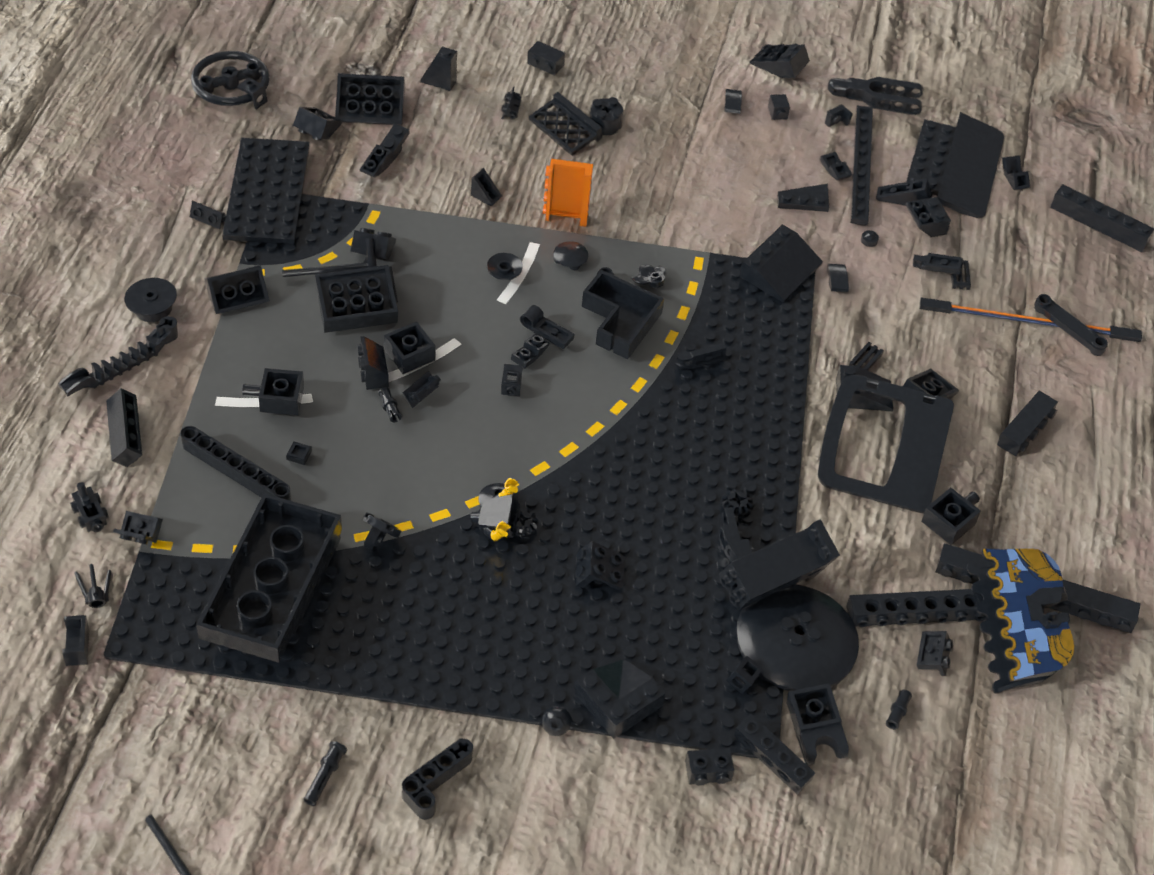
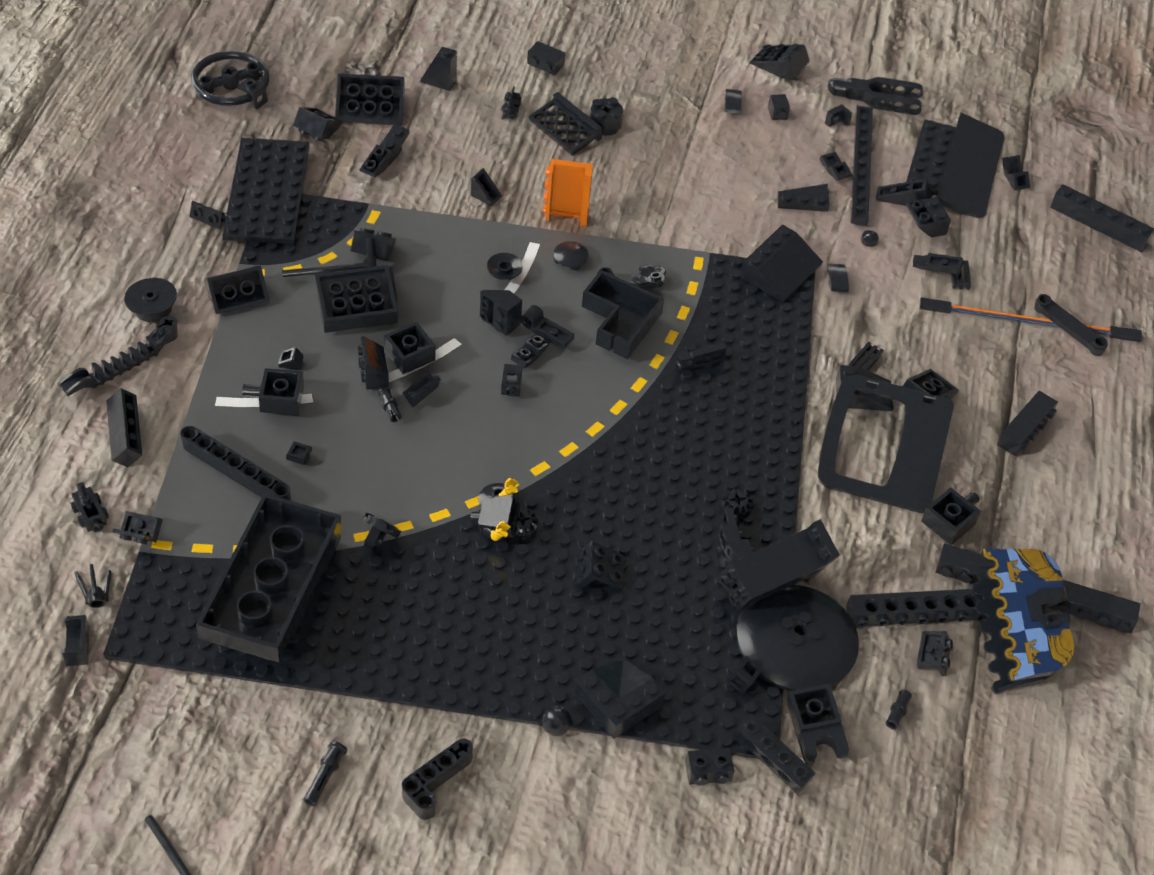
none -> black slope [278,347,304,369]
none -> black slope [479,290,523,336]

